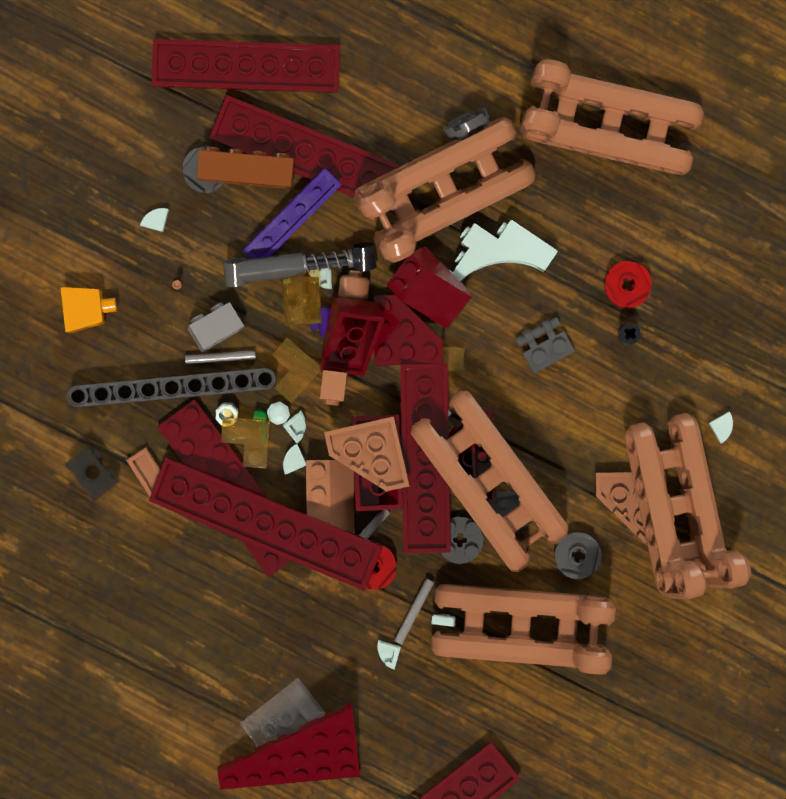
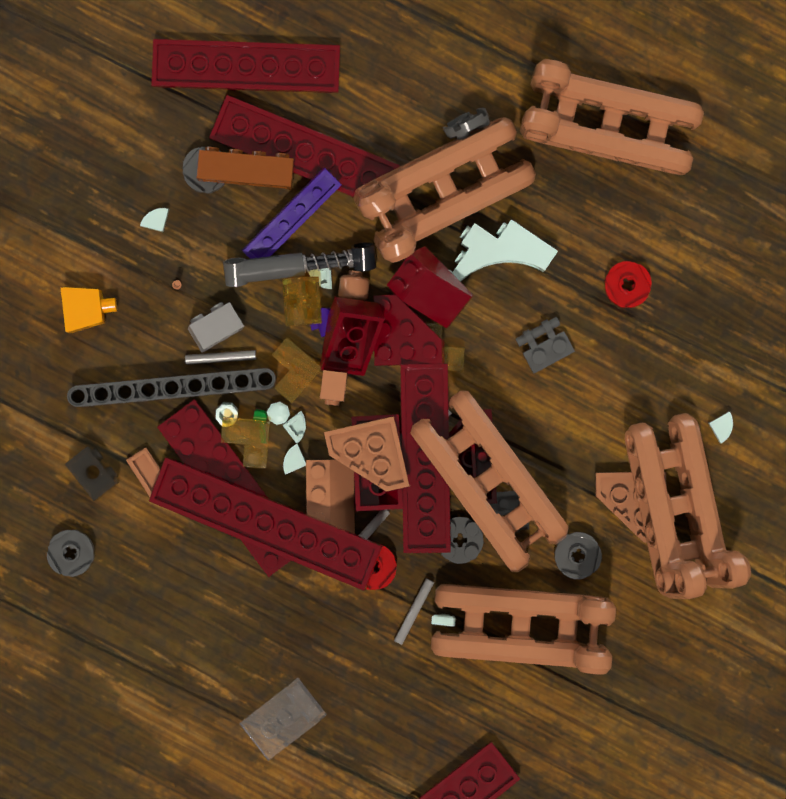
dark red wing [217,703,360,790] -> none
light aqua tile [377,640,401,669] -> none
black bush [618,323,641,345] -> none
none -> dark grey plate [47,530,95,577]

